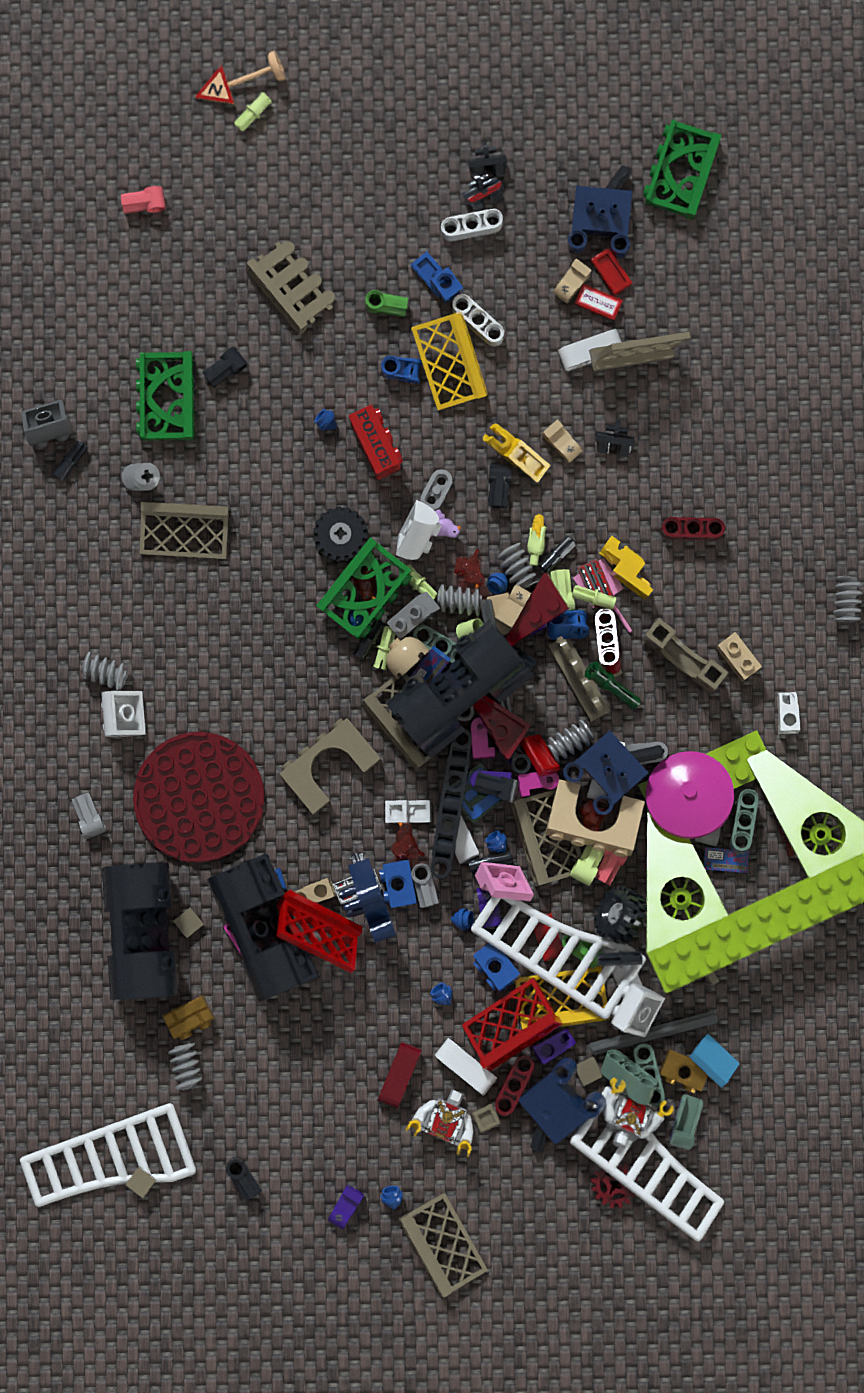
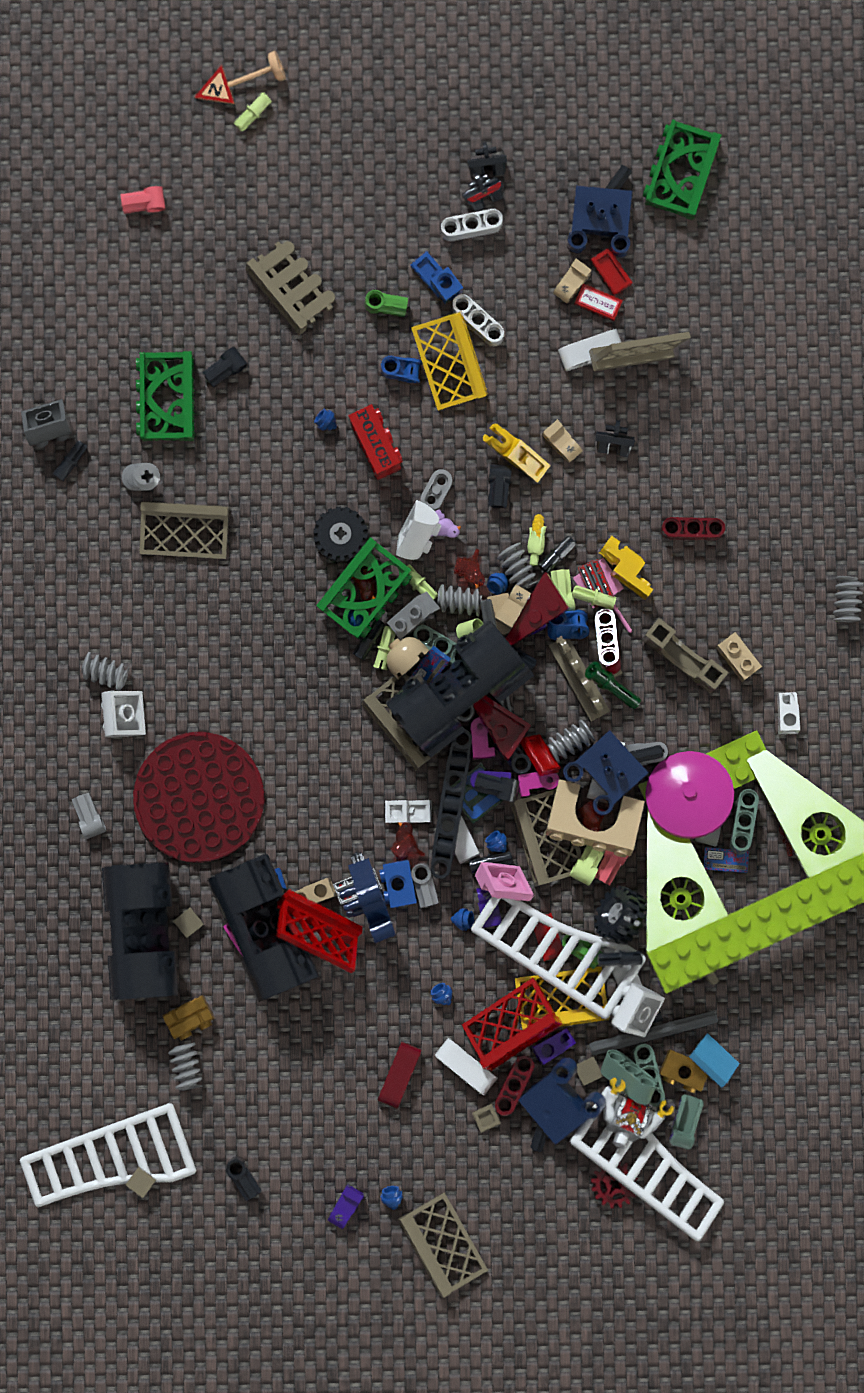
dark tan arch [280,718,381,815] -> none
torso [405,1089,474,1157] -> none
blue brick [473,943,522,992] -> none

